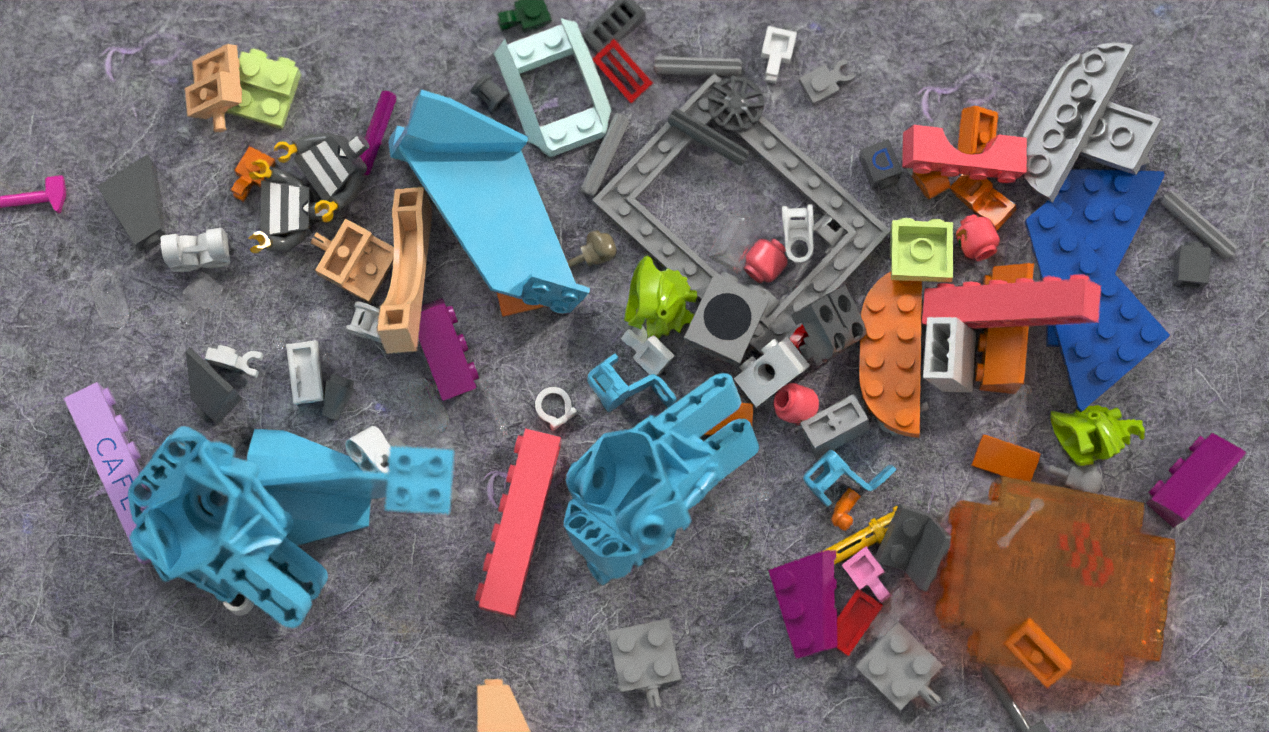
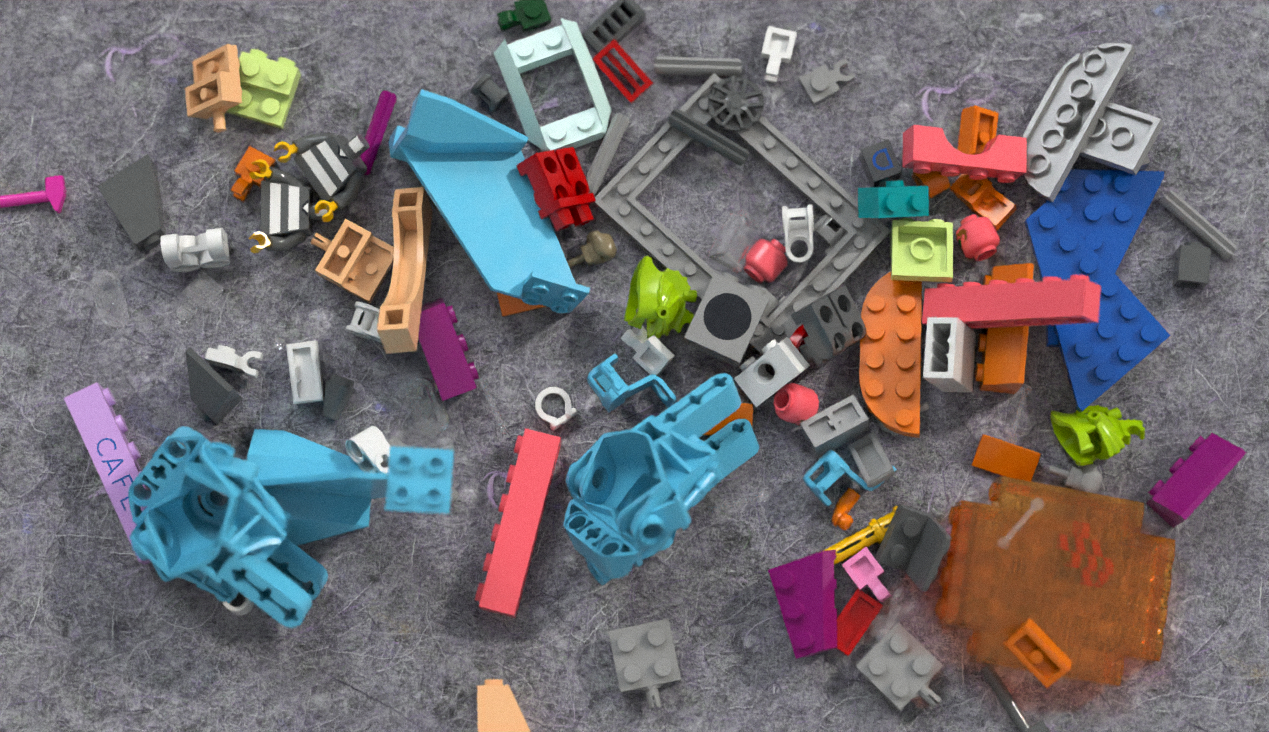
none -> red hips [516,147,596,231]
none -> light grey tile [848,431,895,487]
none -> teal brick [858,180,929,218]

